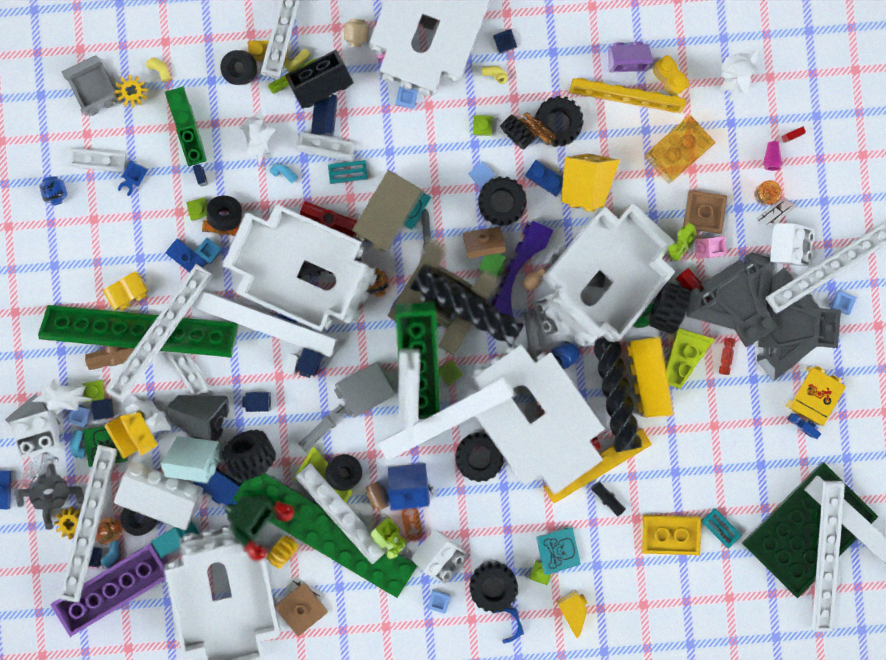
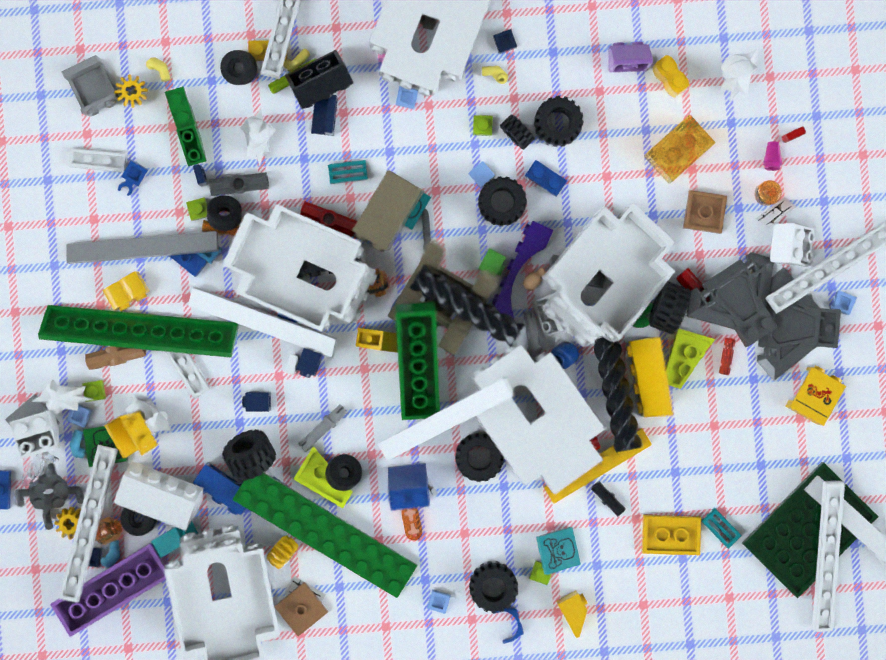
blue head [39,176,68,206] -> none
dark blue tile [91,399,114,420] -> none
white tile [105,264,213,402] -> none
light aqua brick [161,436,223,483] -> none
dark grey slope [167,395,230,441] -> none
dark green torso [225,494,294,562] -> none
medium azure arm [269,163,298,184] -> none
white plate [295,463,387,564] -> none
white tile [296,131,356,162] -> none
light grey panel [334,362,395,418] -> none
tan head [344,19,369,47] -> none
medium nougat brick [365,481,389,511] -> none
lime plate [370,516,407,559] -> none
white fence [398,349,419,442] -> none
white slope [411,529,468,584] -> none
lime plate [438,360,463,386] -> none
medium nougat plate [462,226,506,258] -> none
clear orange pin [520,112,556,145] -> none
yellow slope [561,153,619,212] -> none
yellow plate [569,78,686,114] -> none
lime plate [668,223,697,261] -> none
bright pink bracket [695,236,727,258] -> none
blue plate [787,413,822,440] -> none
none -> light grey tile [66,231,219,264]
none -> dark grey piece [209,172,269,196]
none -> yellow slope [355,328,398,353]

